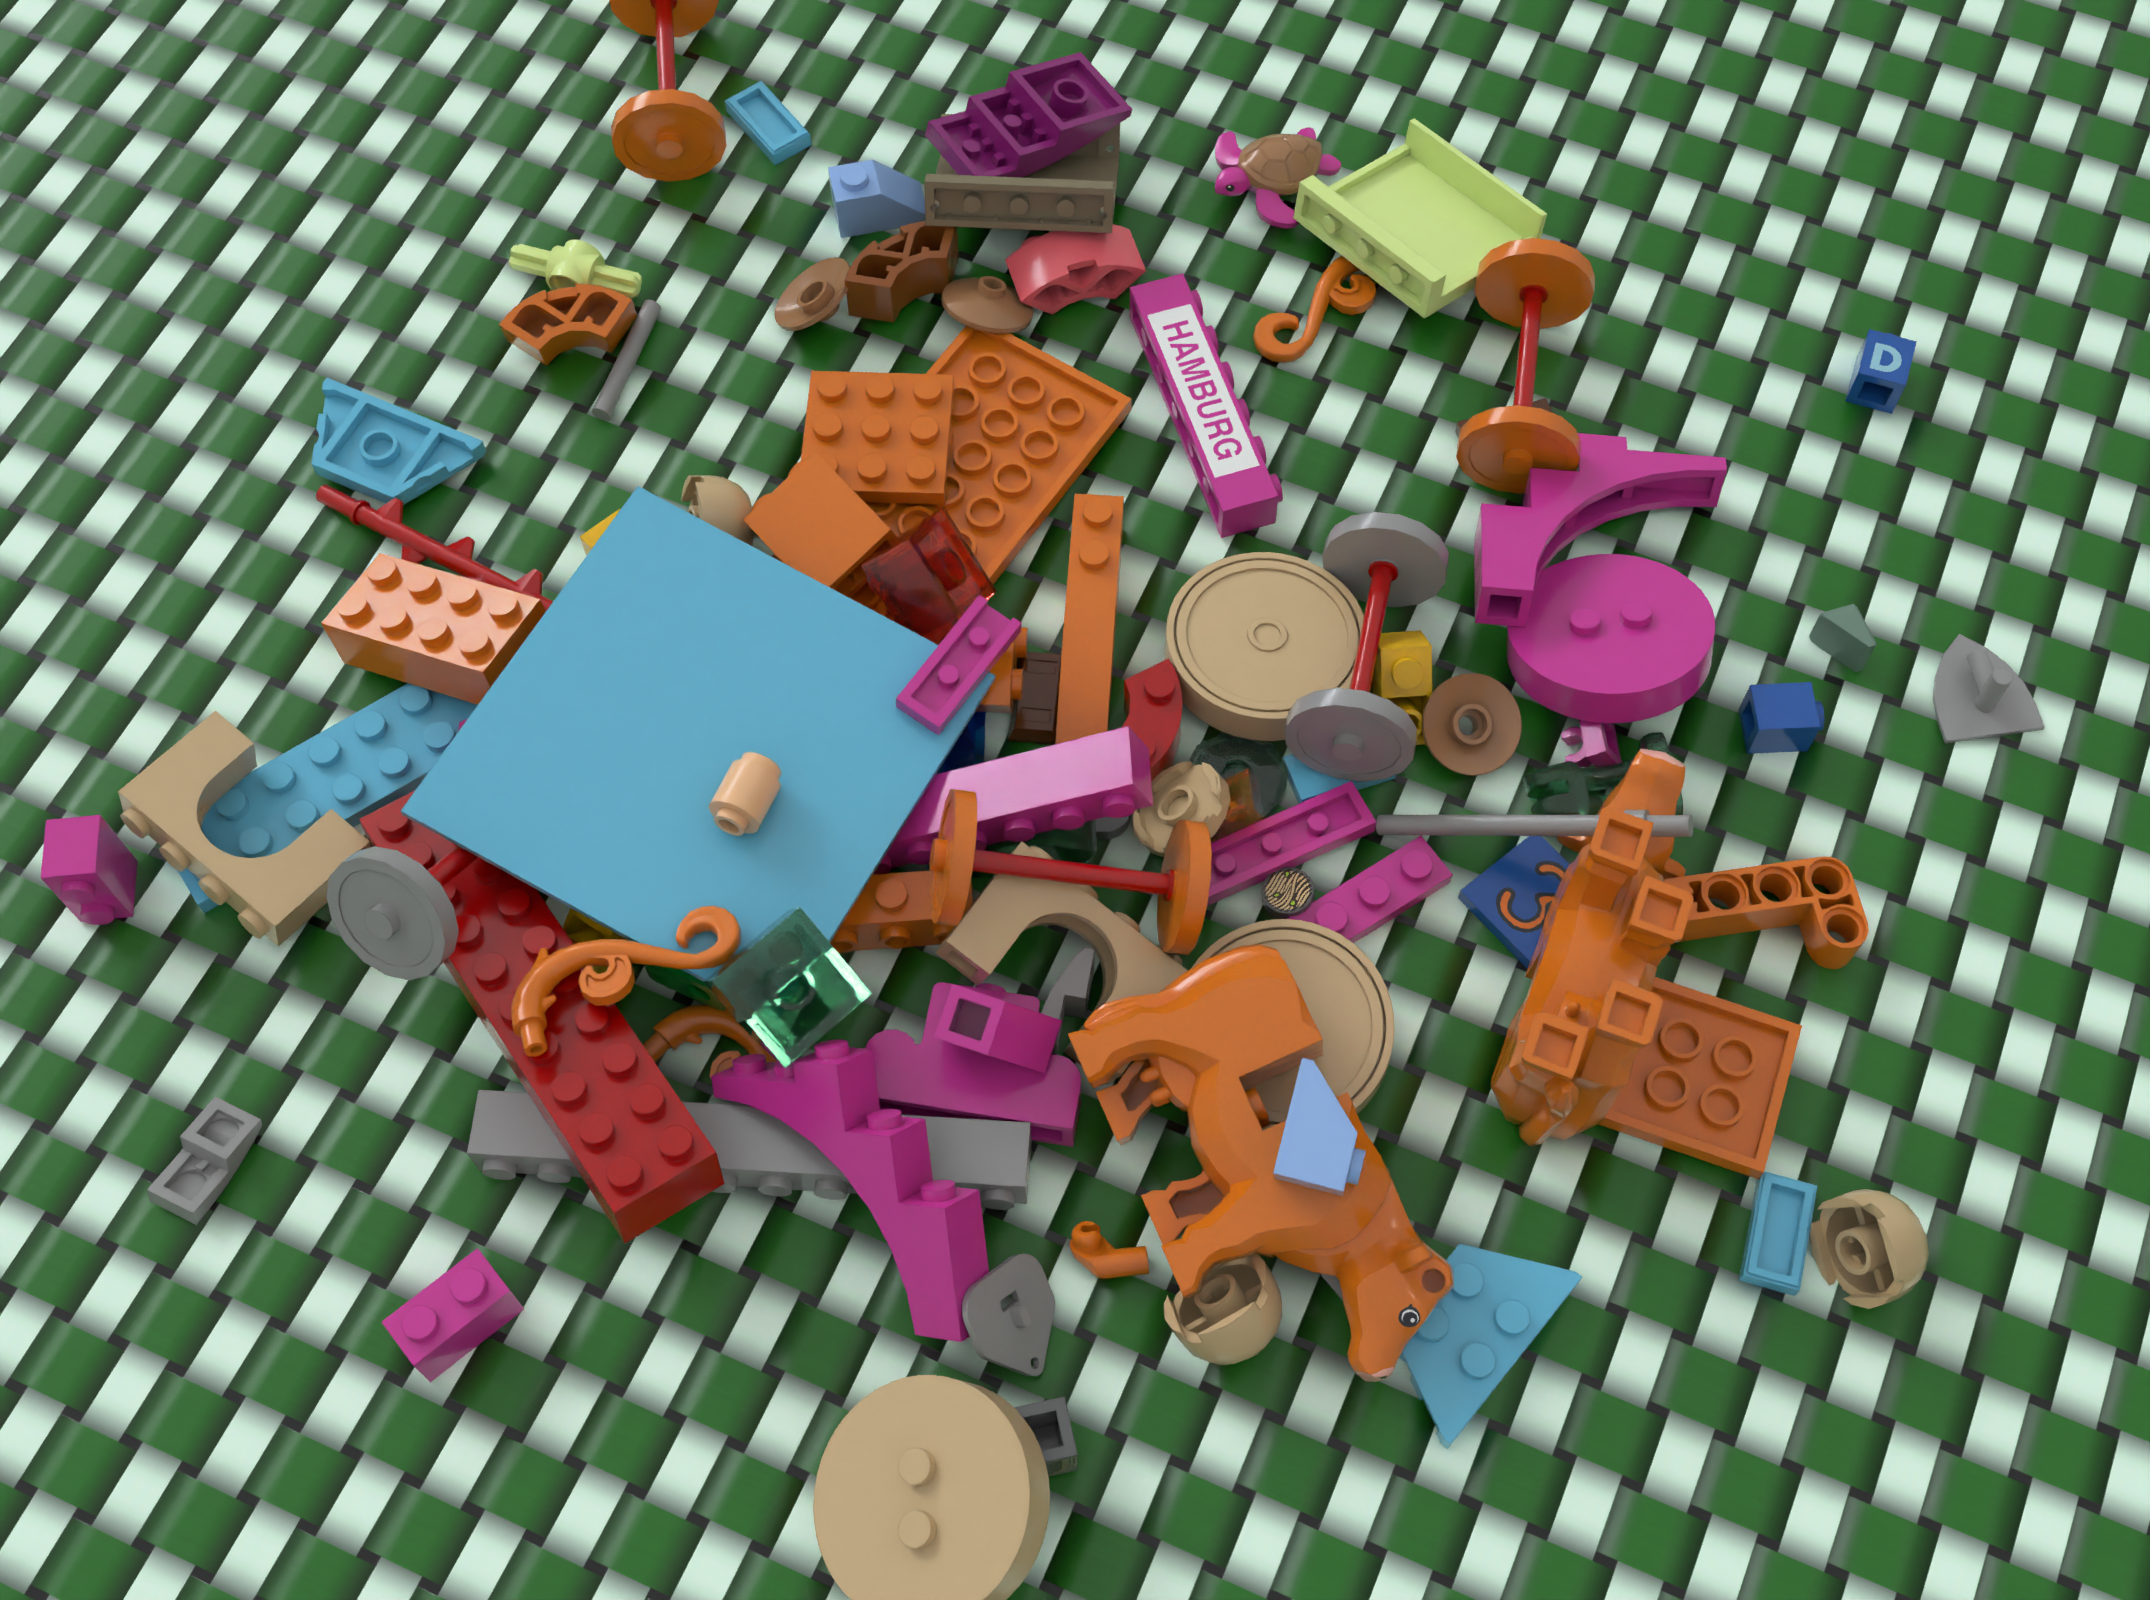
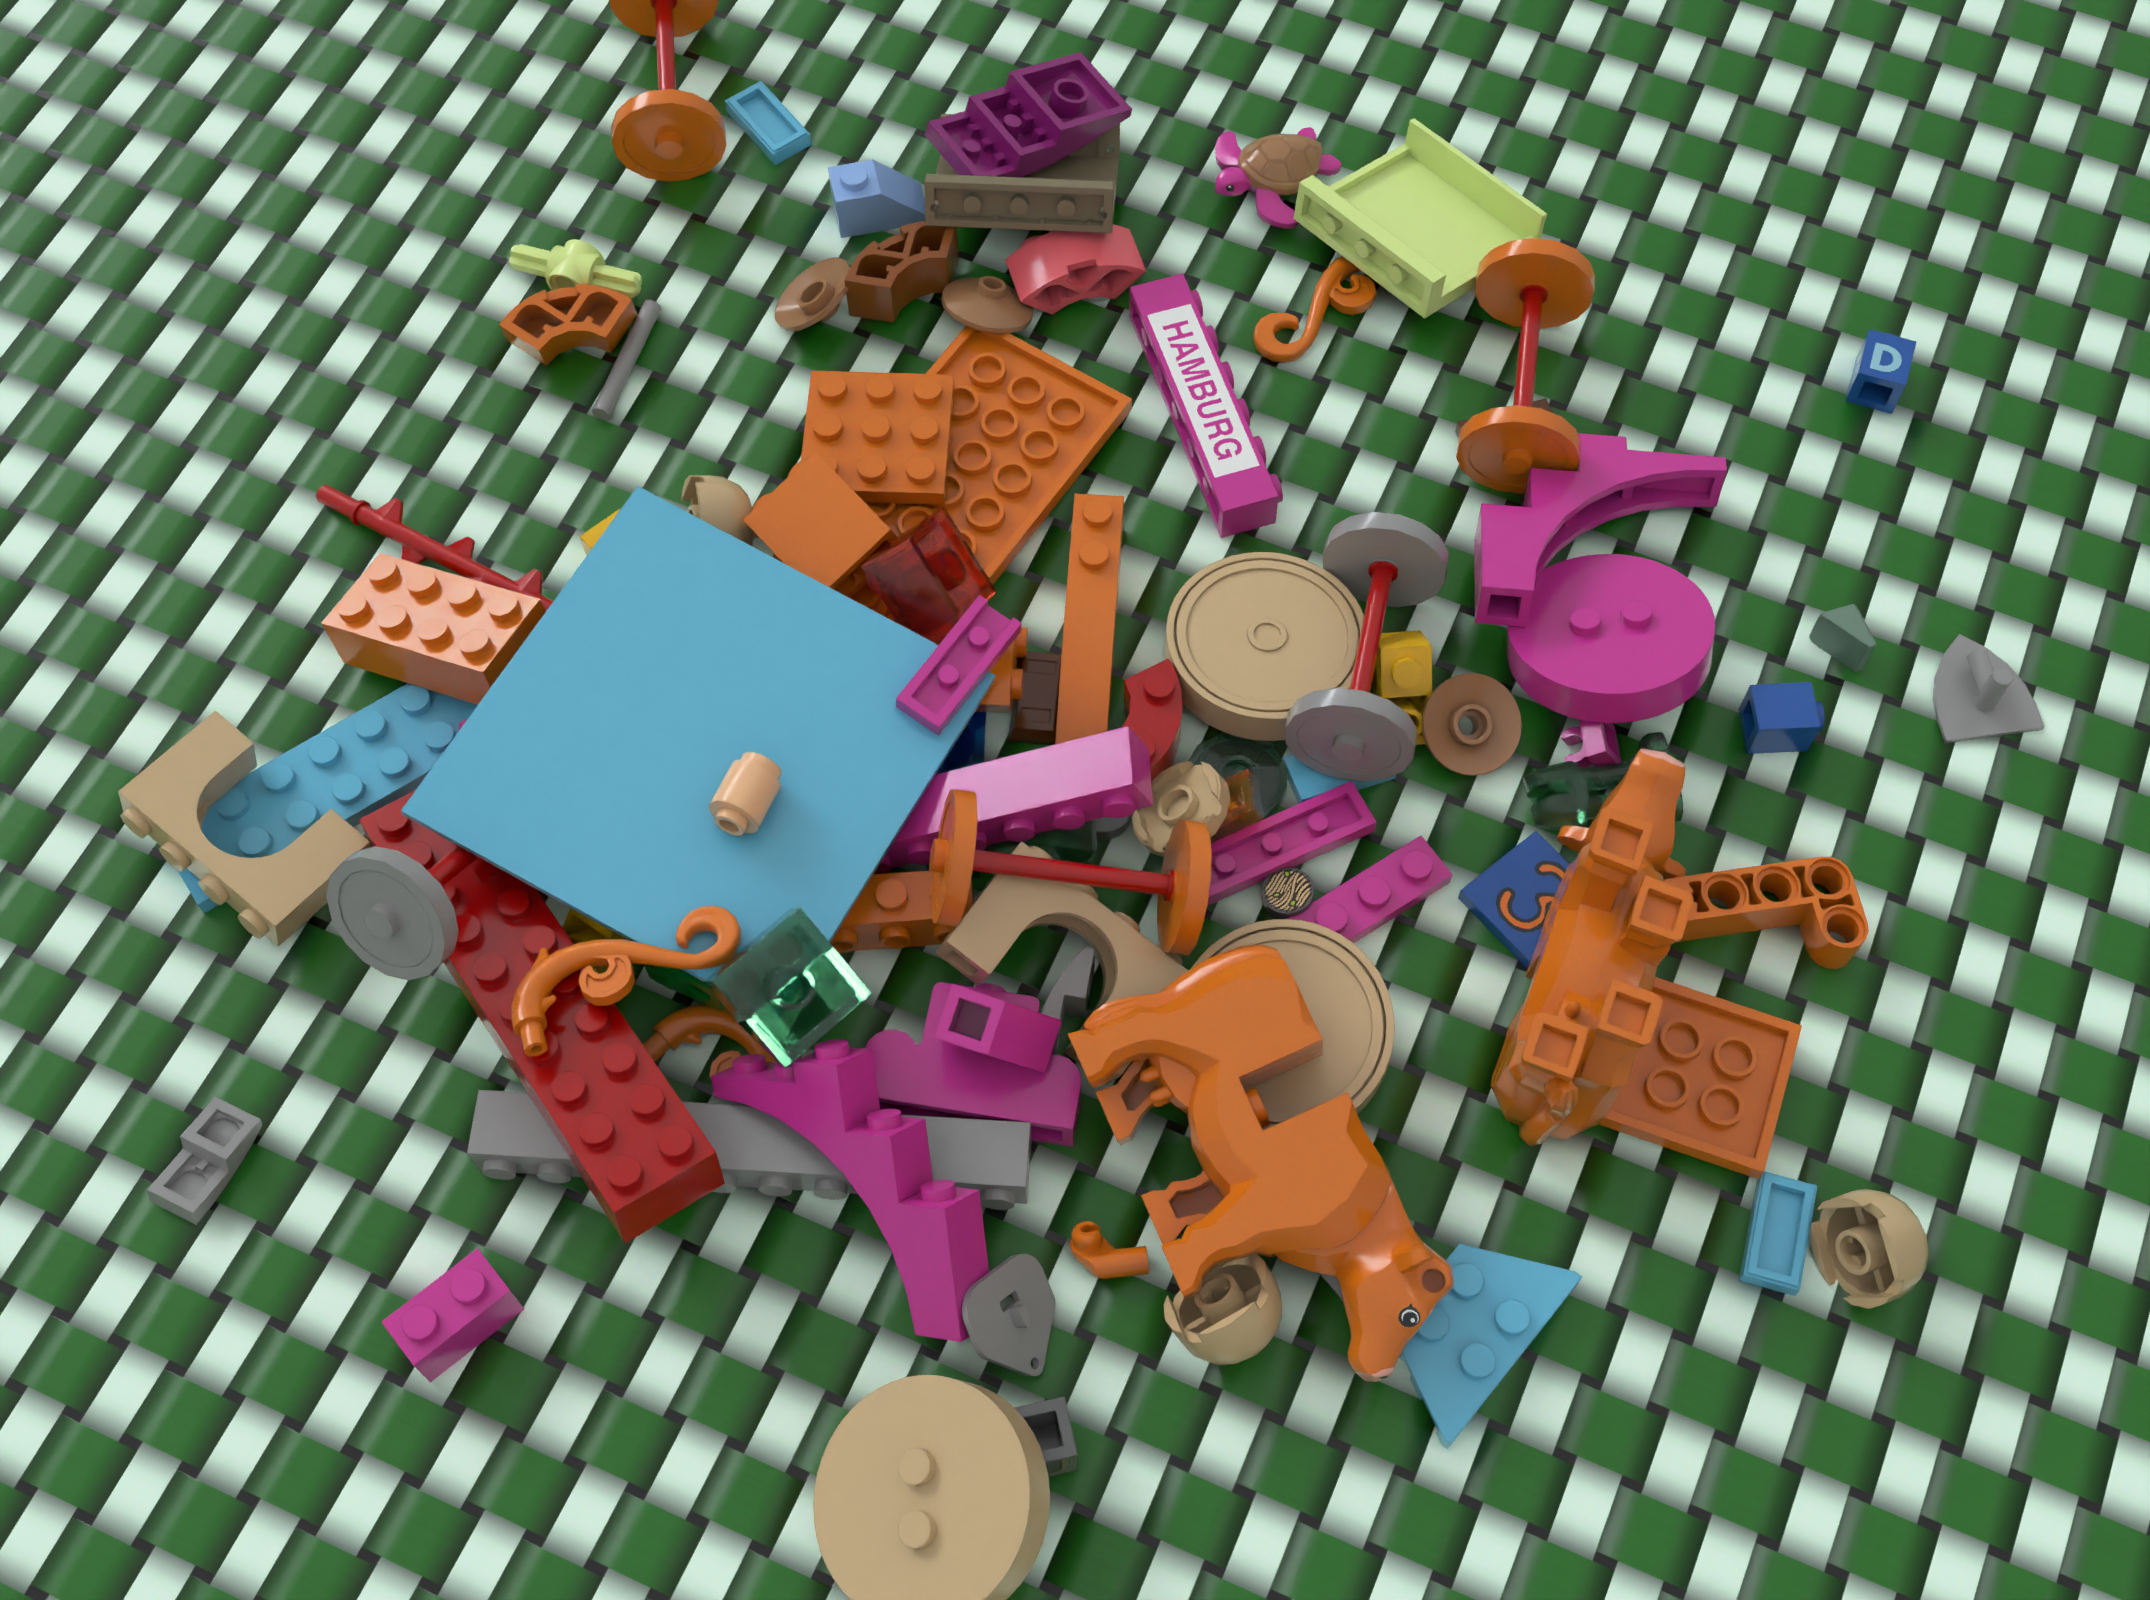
dark pink brick [41,815,138,925] -> none
medium azure wing [311,378,487,505] -> none
light blue slope [1273,1058,1366,1196] -> none
light grey bar [1376,810,1693,837] -> none

